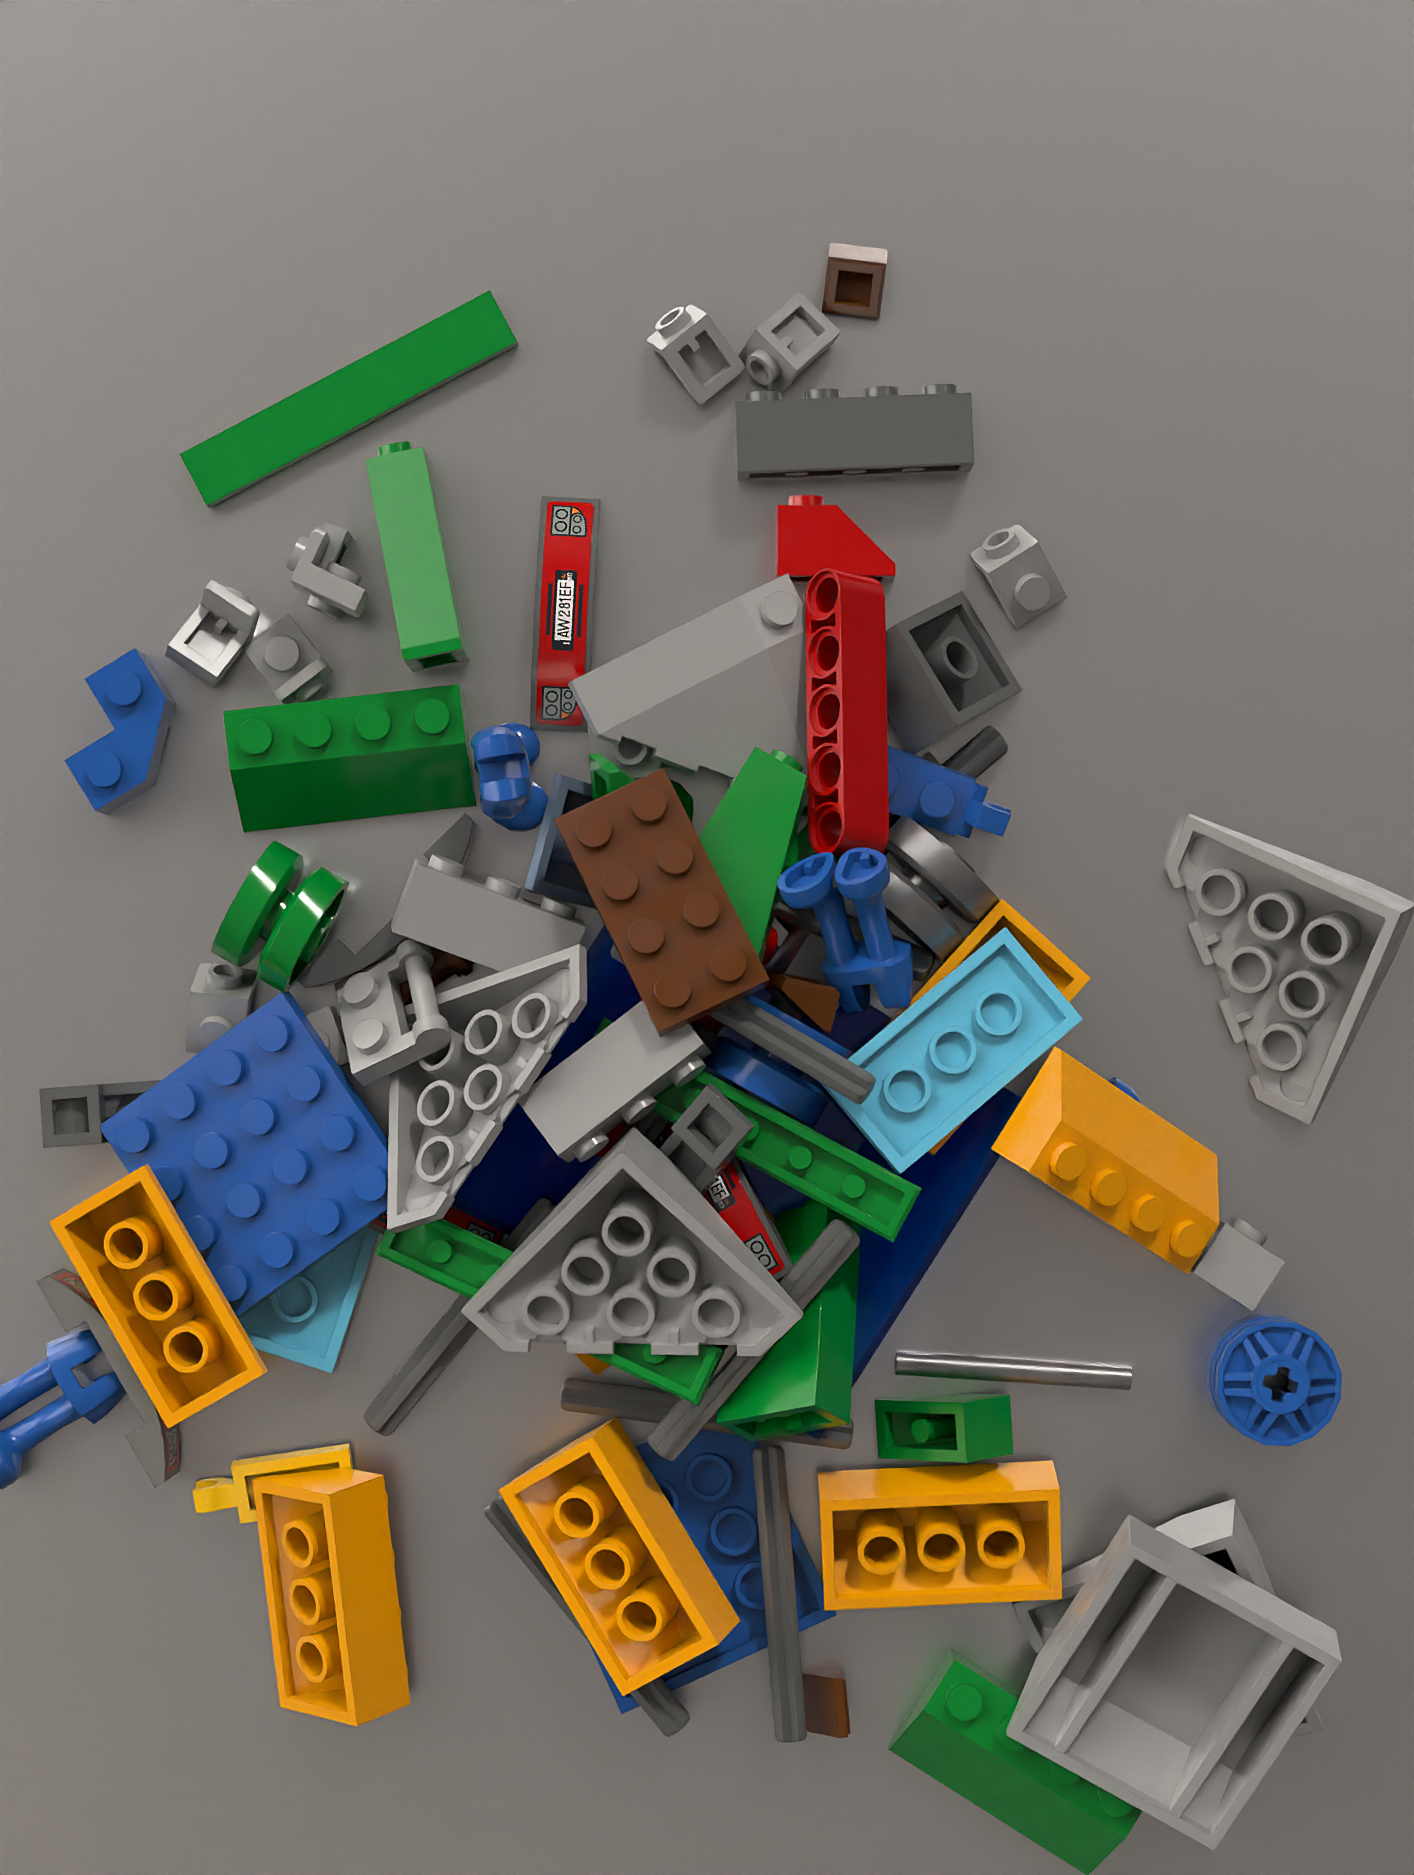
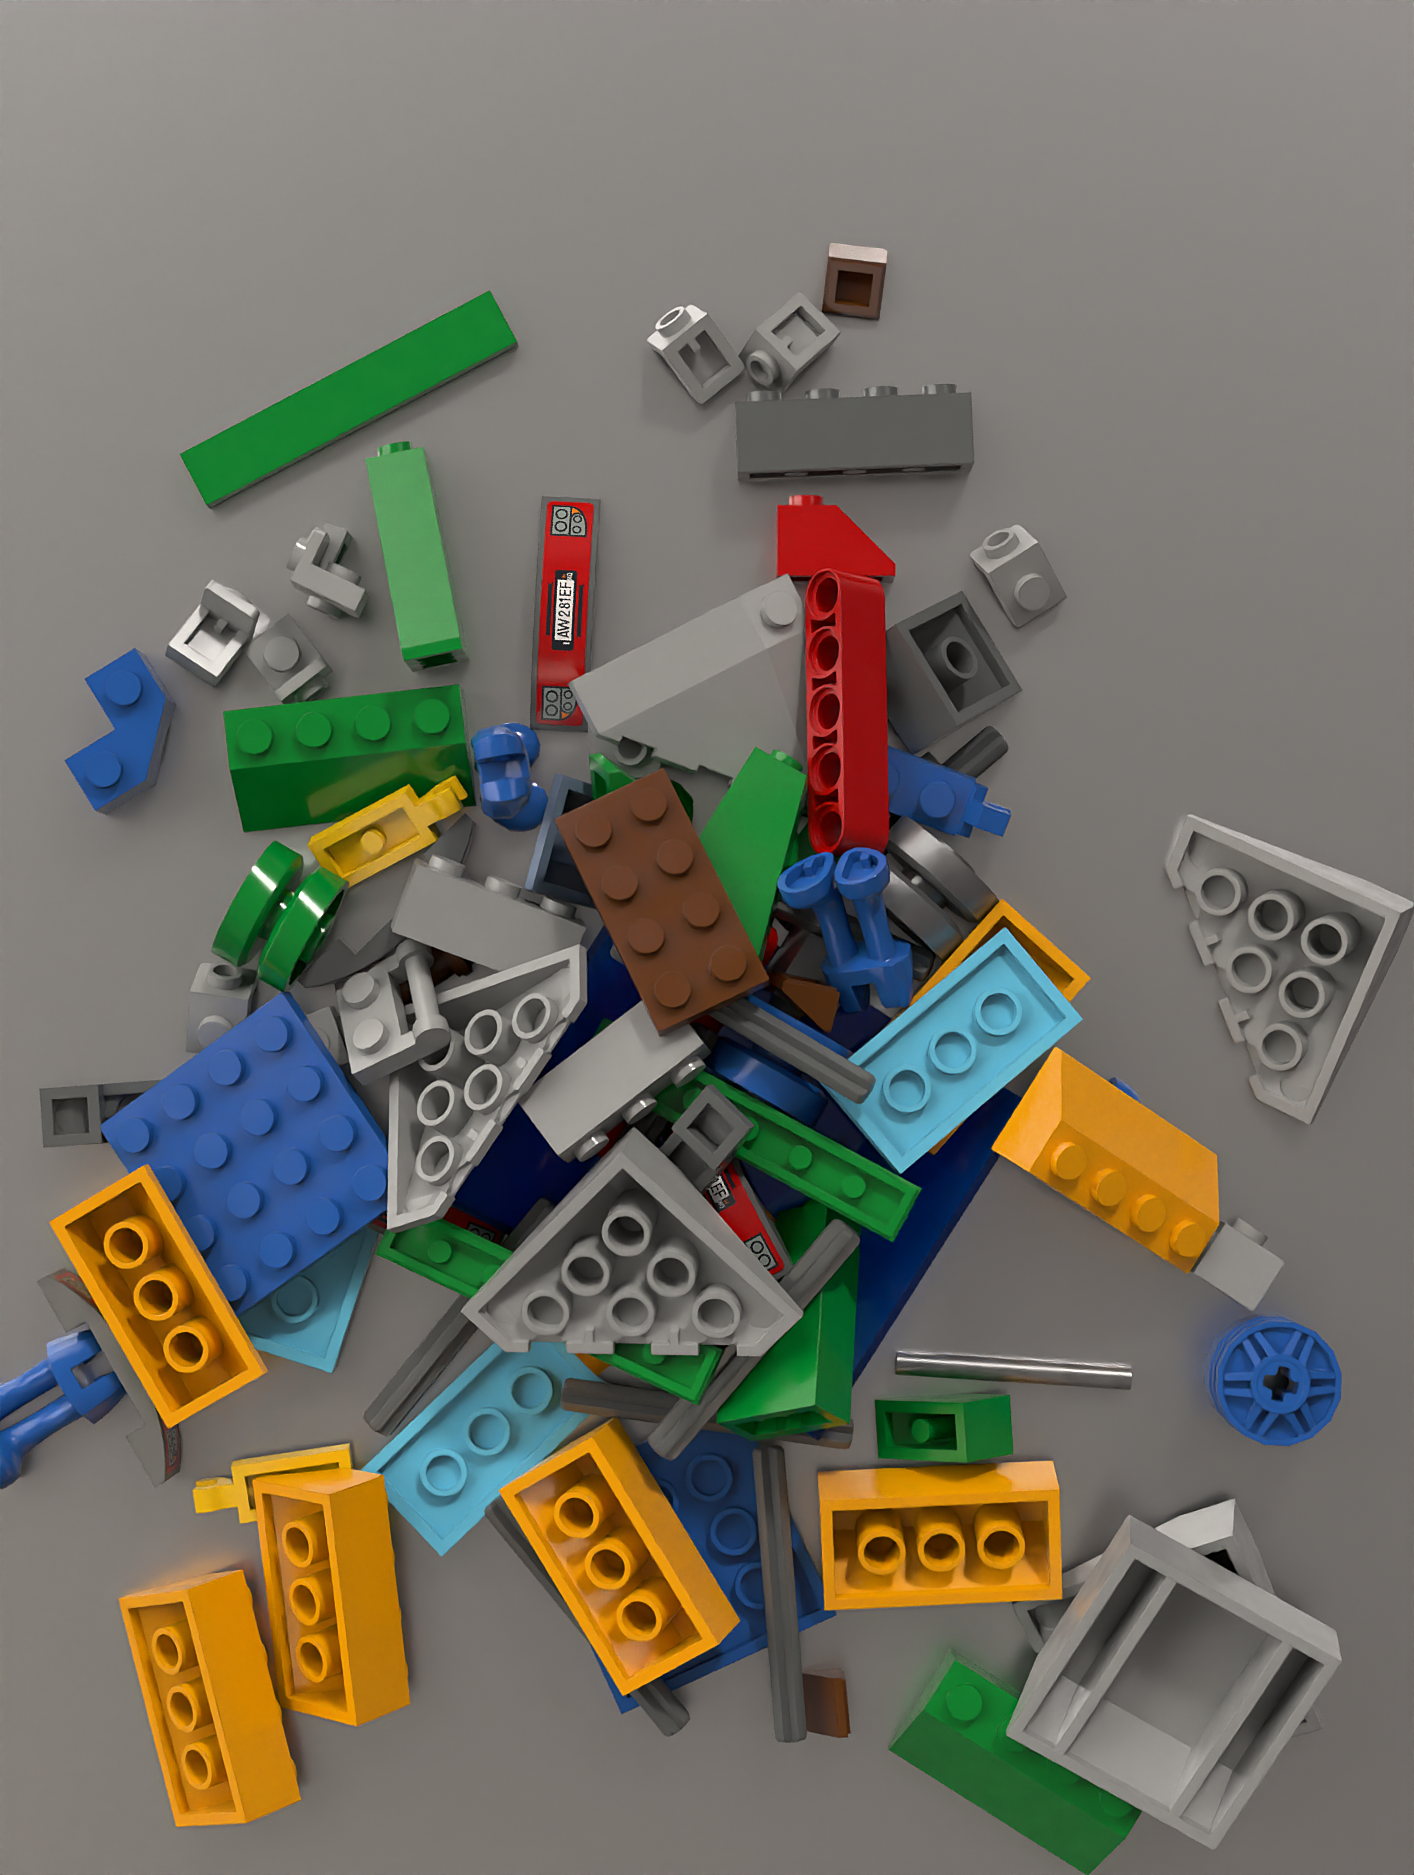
none -> light orange slope [118,1569,301,1827]
none -> yellow plate [307,775,468,888]
none -> medium azure plate [361,1342,606,1557]

